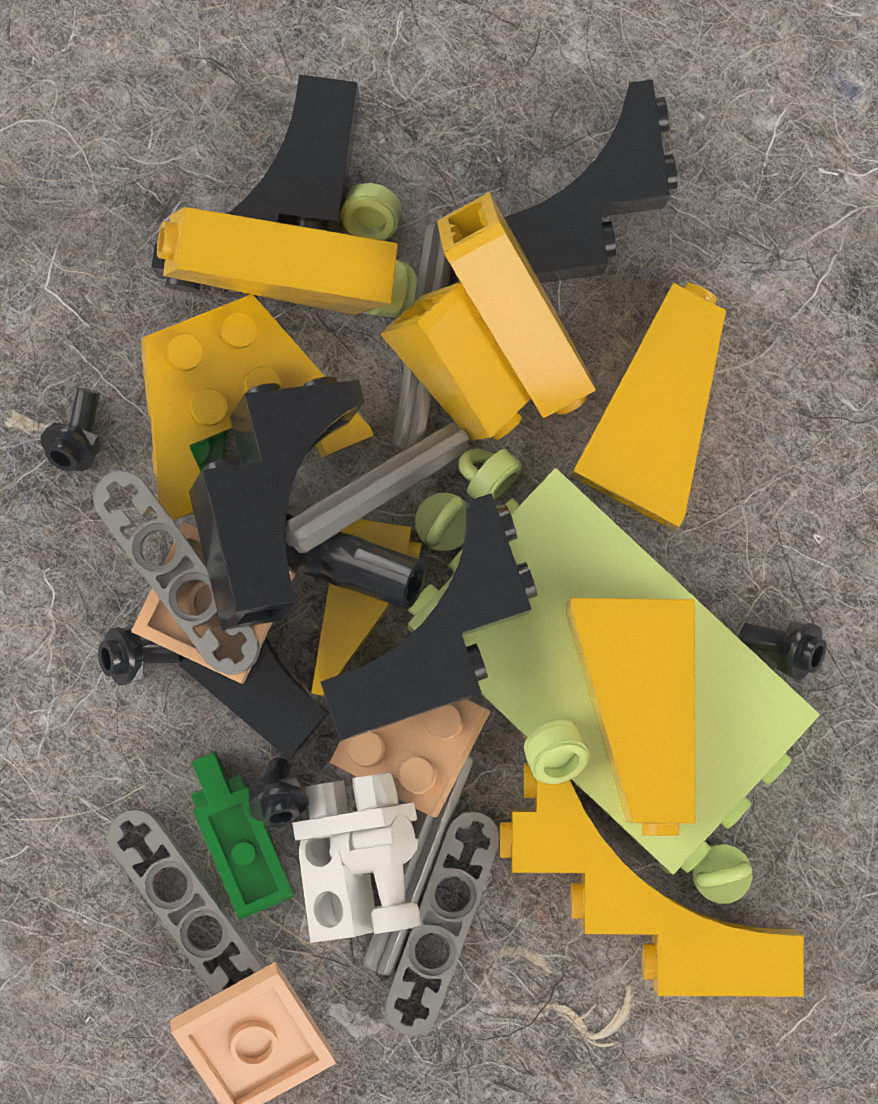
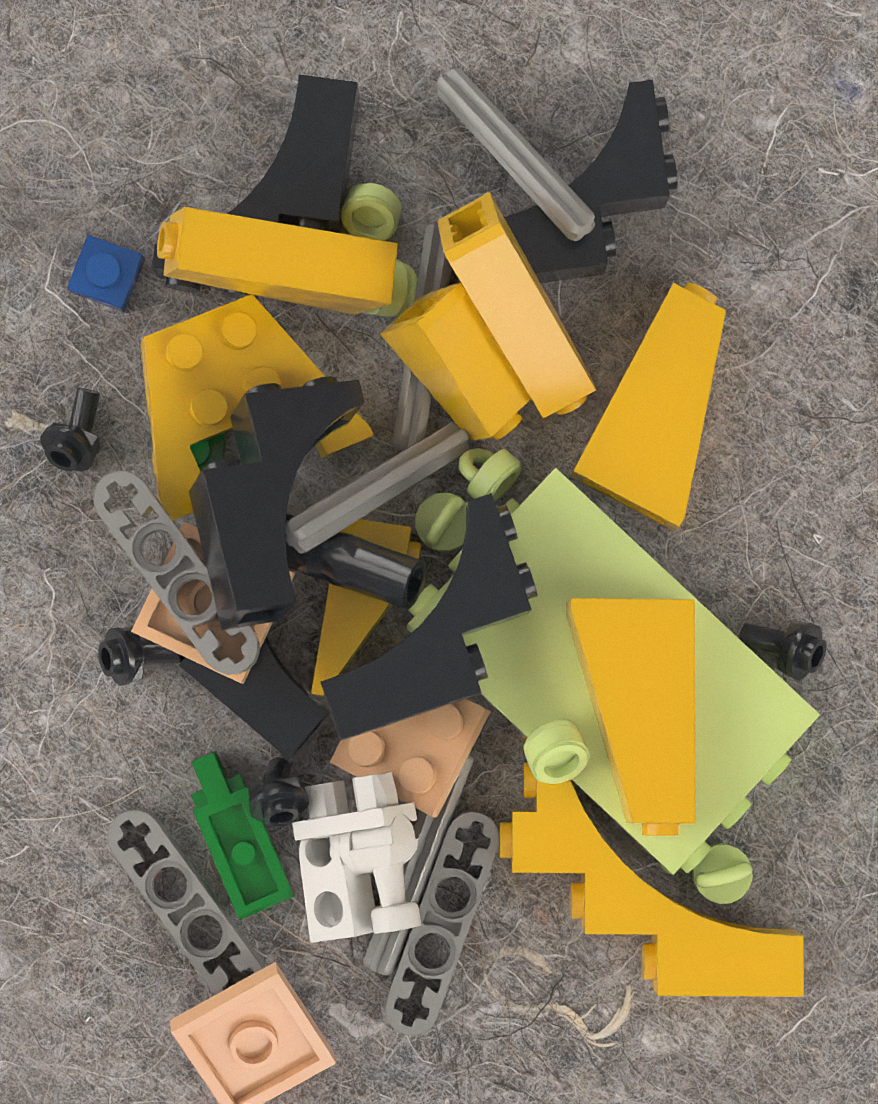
none -> blue plate [67,234,145,313]
none -> light grey axle [436,68,595,241]

